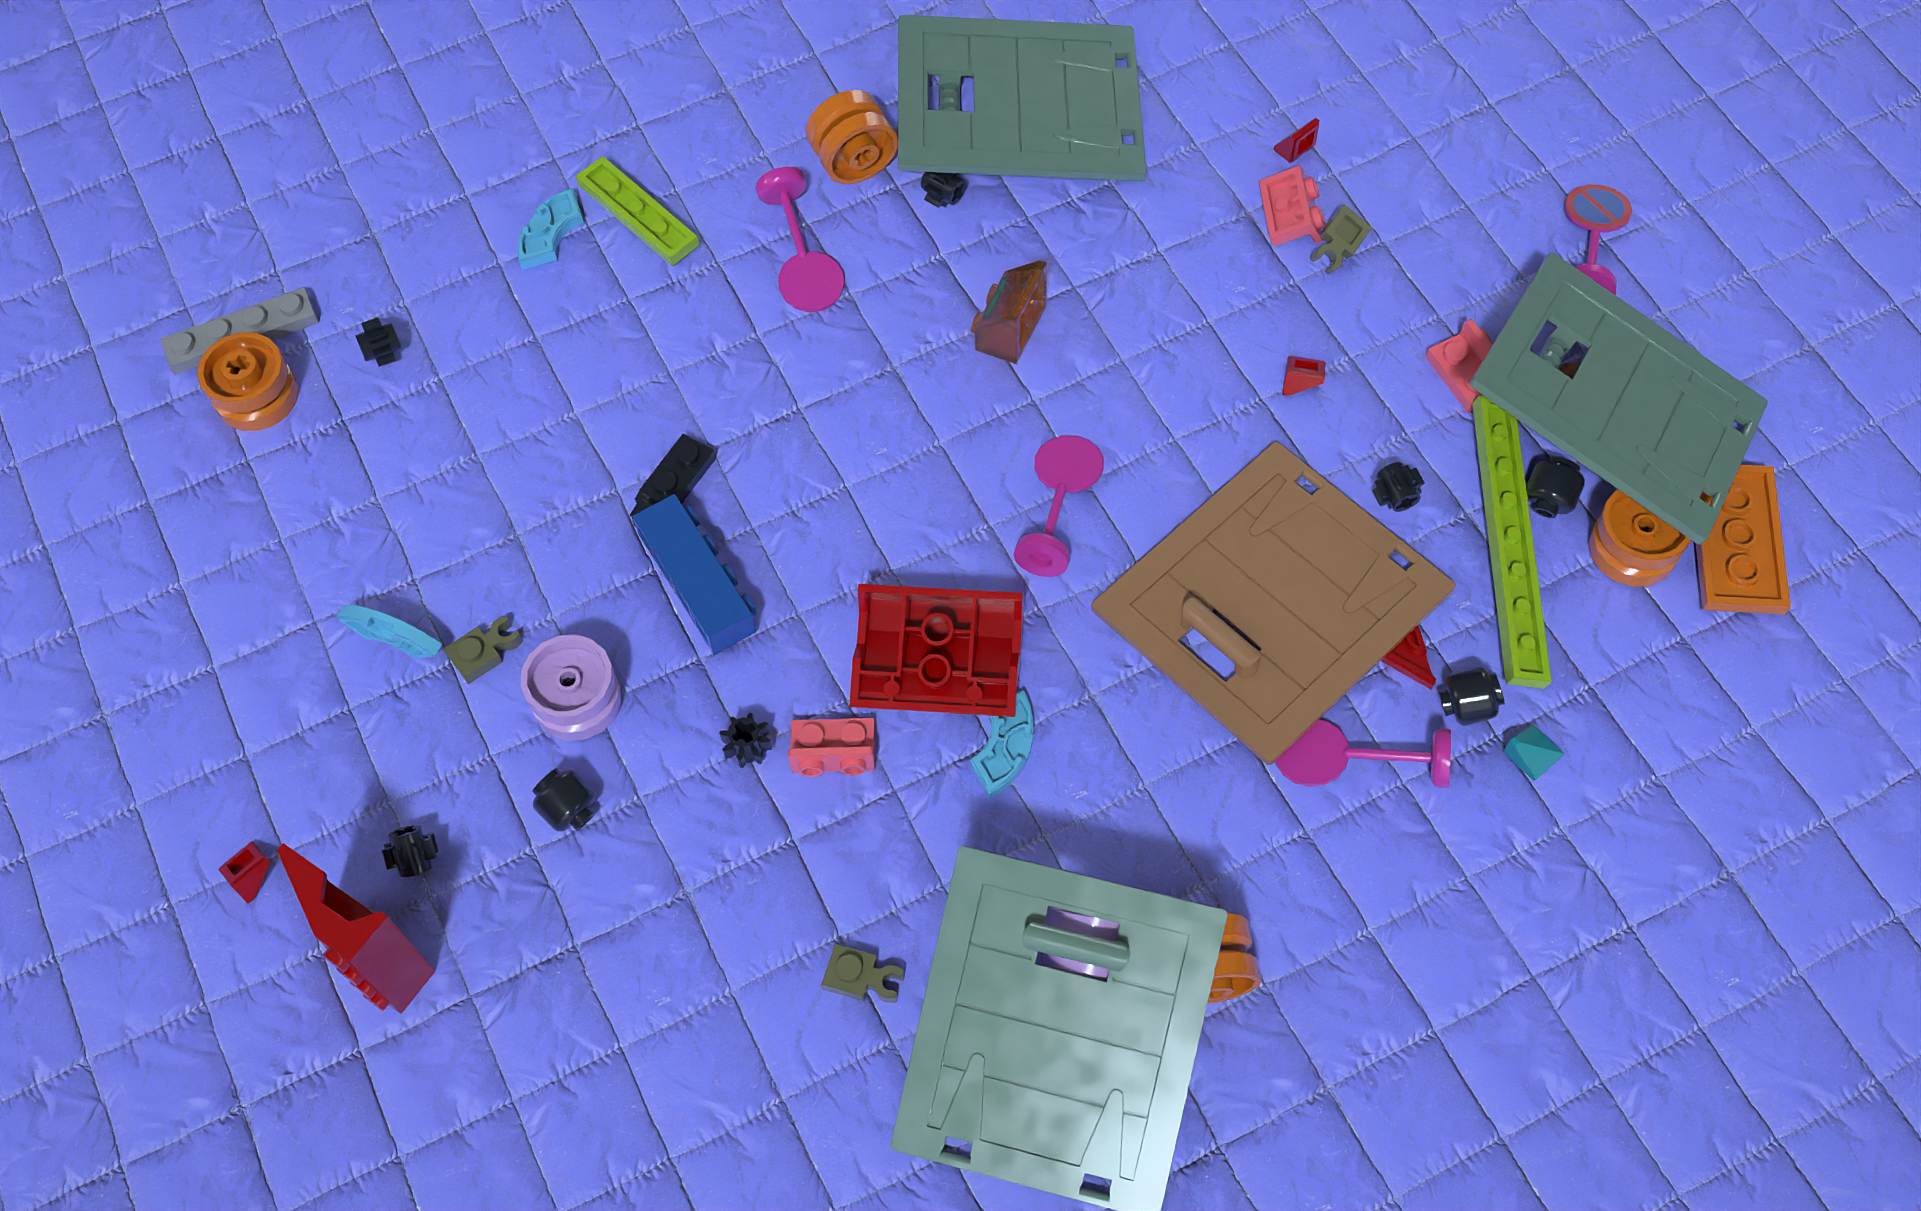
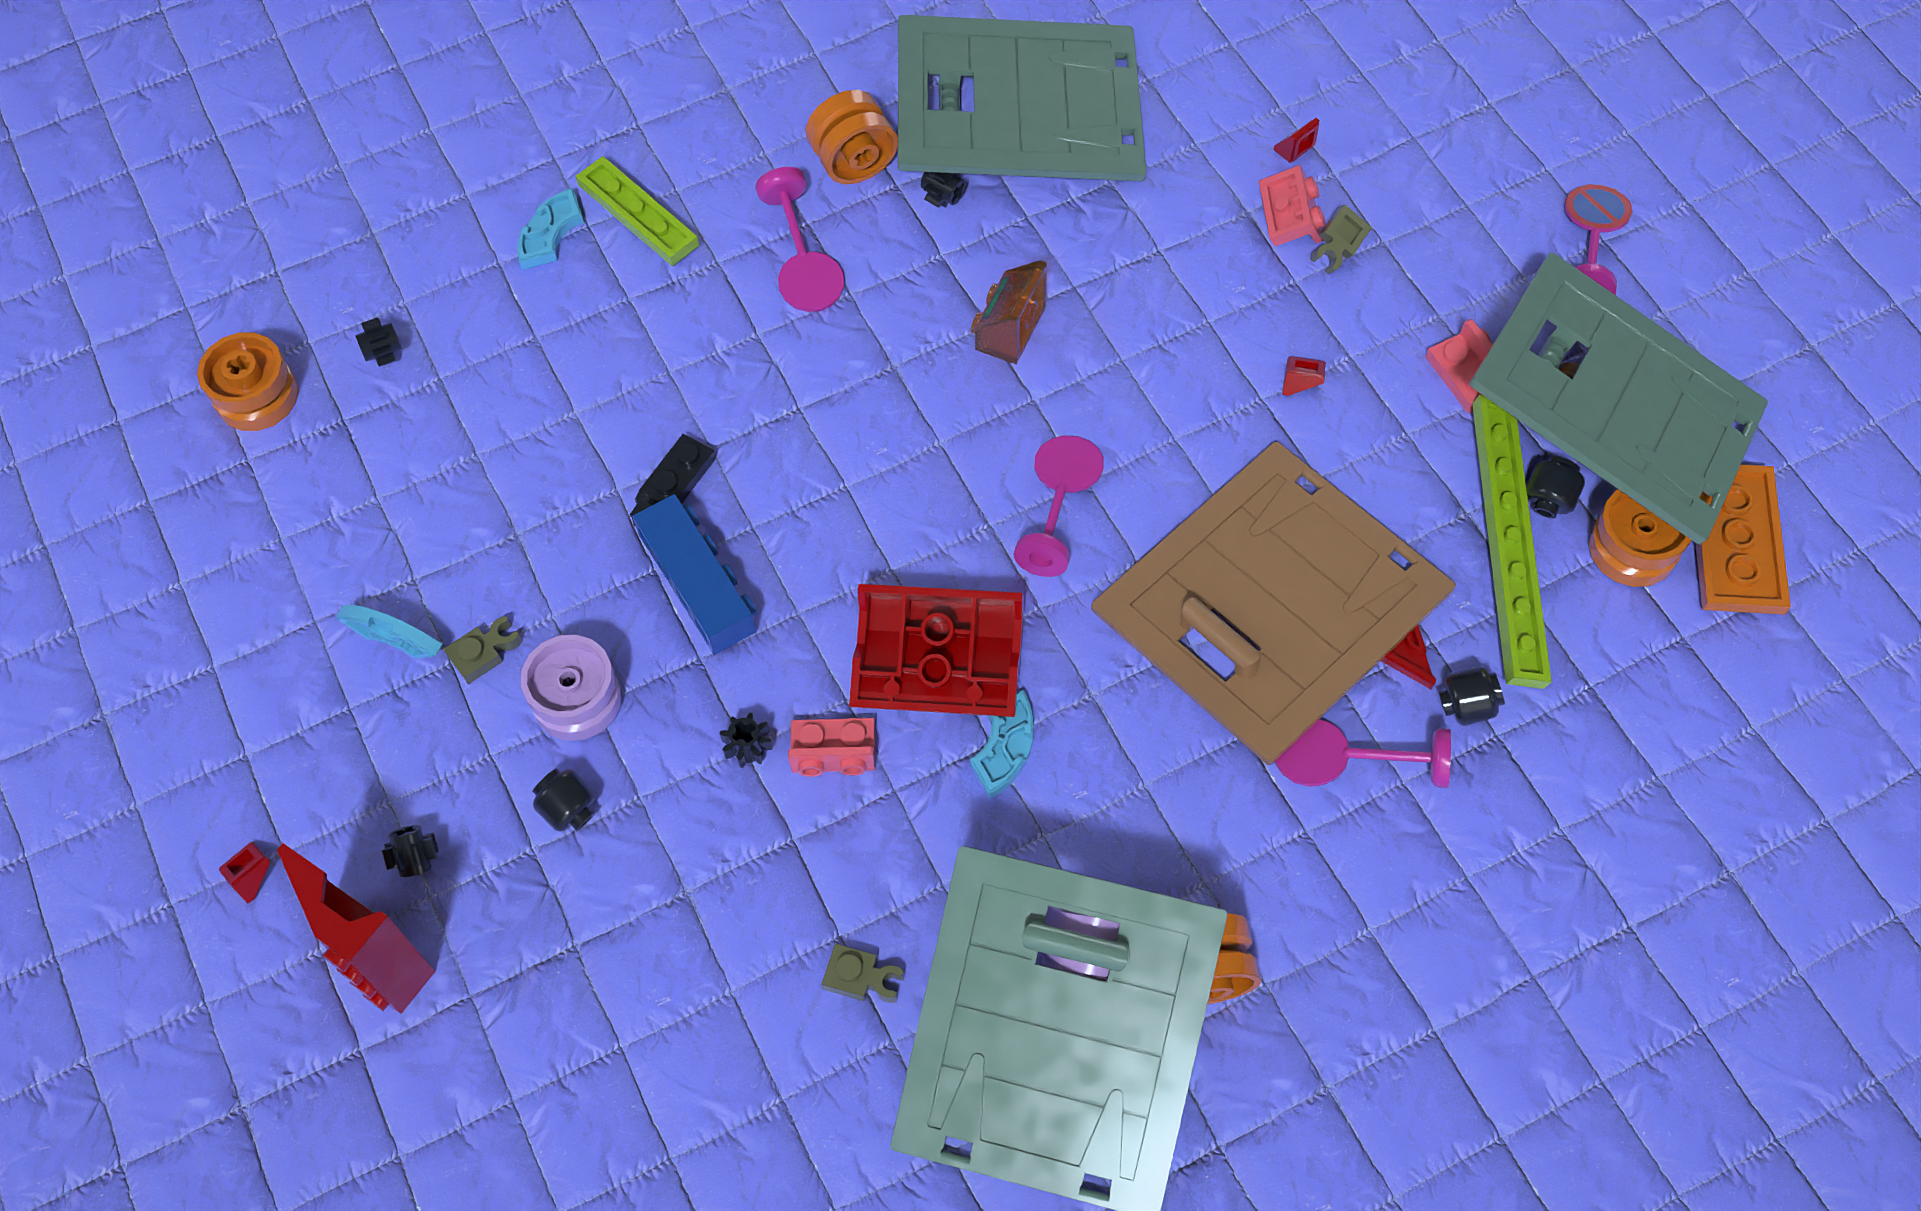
light grey plate [160,287,319,375] -> none
black gear [1372,462,1425,512] -> none
teal slope [1503,725,1564,781] -> none

